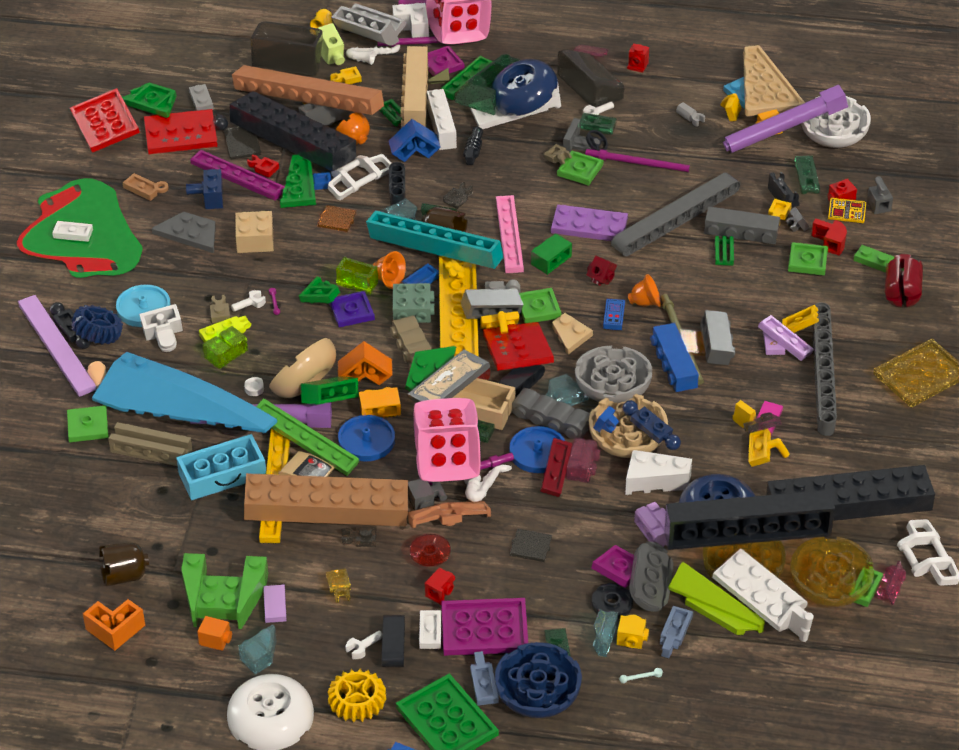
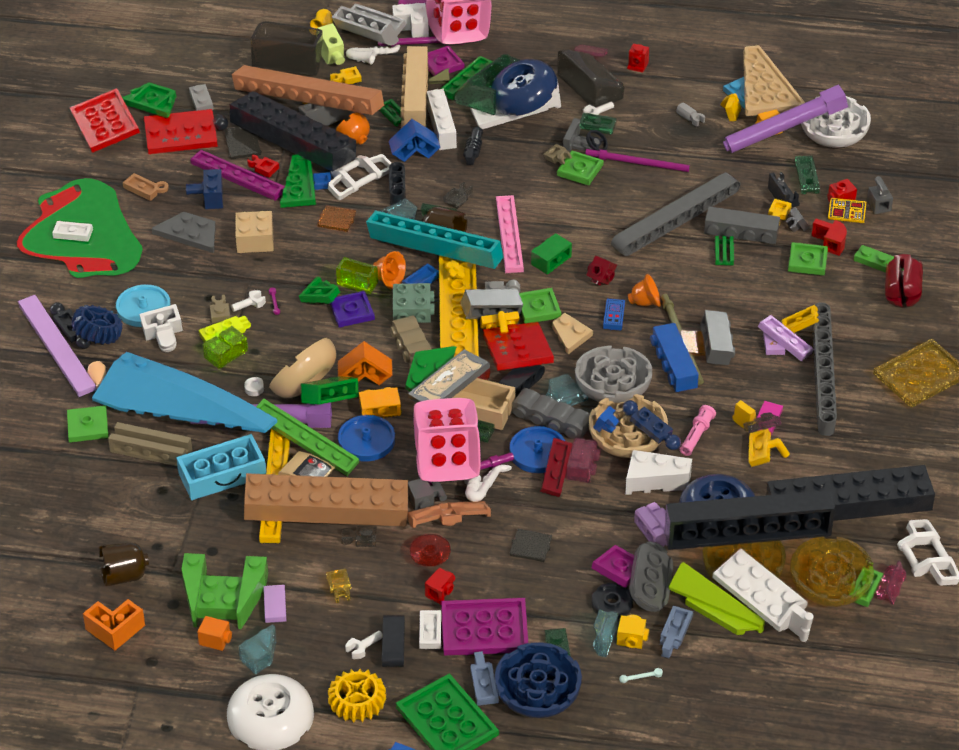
medium lavender plate [551,205,628,241] -> none
none -> bright pink pin [680,405,716,456]

